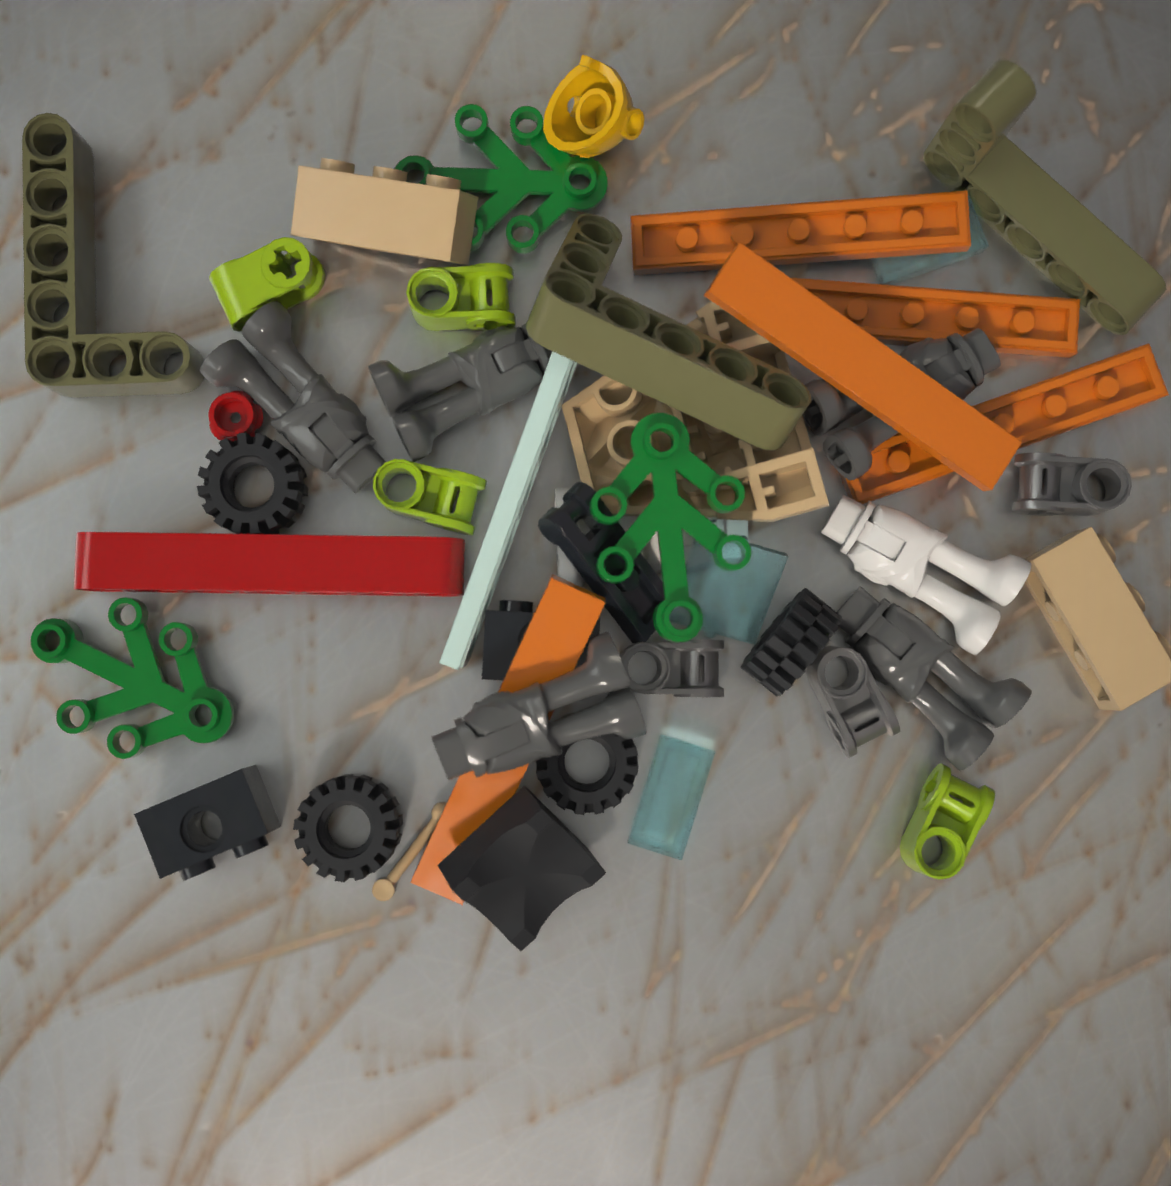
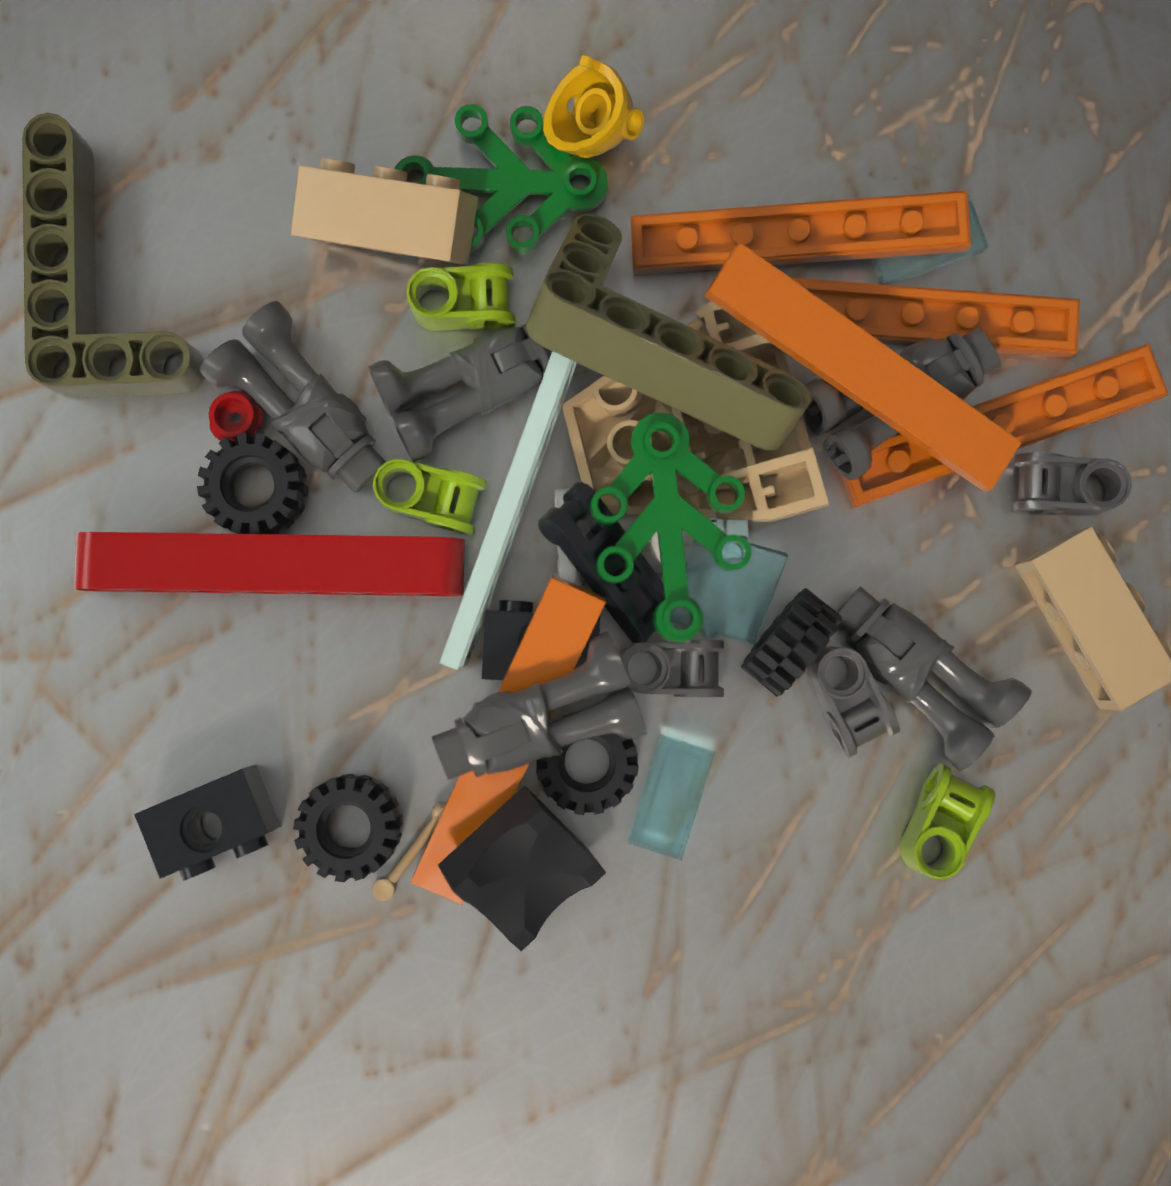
green plant [31,597,234,759] -> none
lime piece [209,237,325,331] -> none
white piece [821,494,1032,655] -> none
olive beam [923,60,1166,335] -> none

